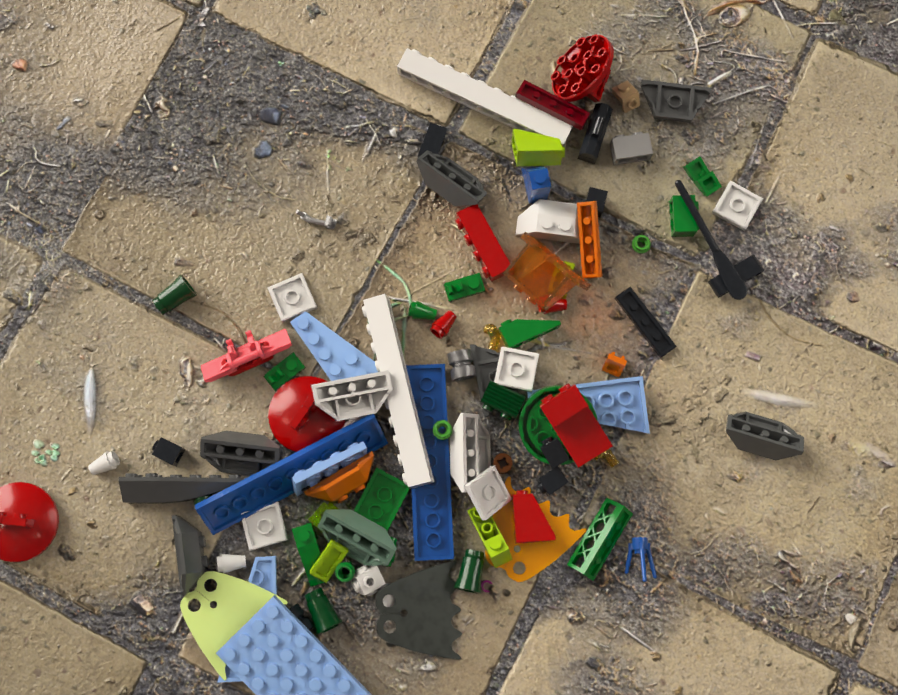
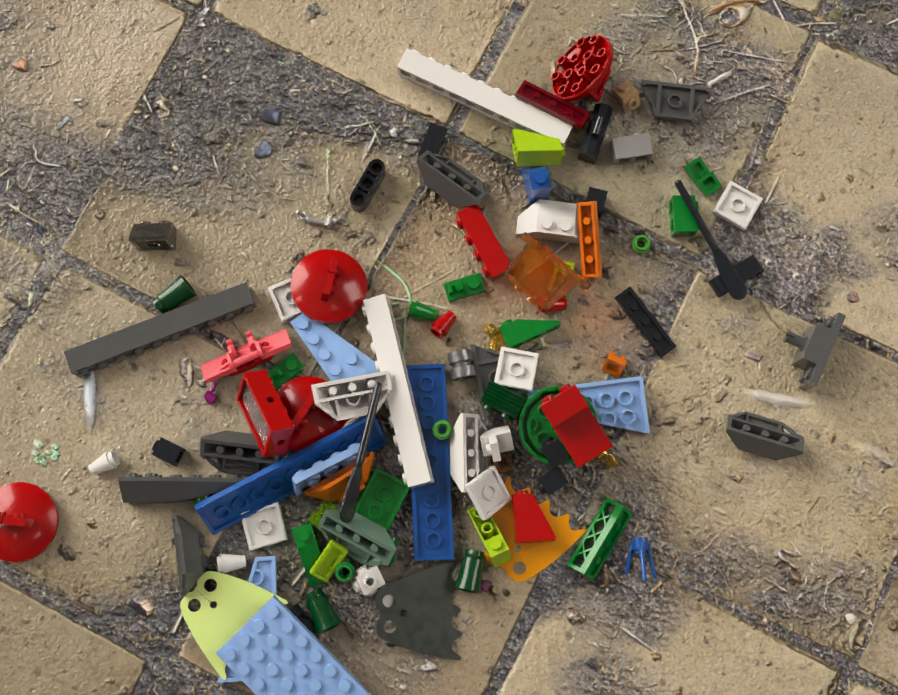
none -> dark grey brick [64,282,257,377]
none -> clear smoke slope [129,220,176,251]
none -> magenta hand [204,379,219,405]
none -> red brick [236,370,295,458]
none -> red bracket [291,249,367,324]
none -> black piece [339,382,382,523]
none -> black beam [350,159,386,212]
none -> white brick [480,425,514,462]
none -> dark grey brick [783,313,846,391]

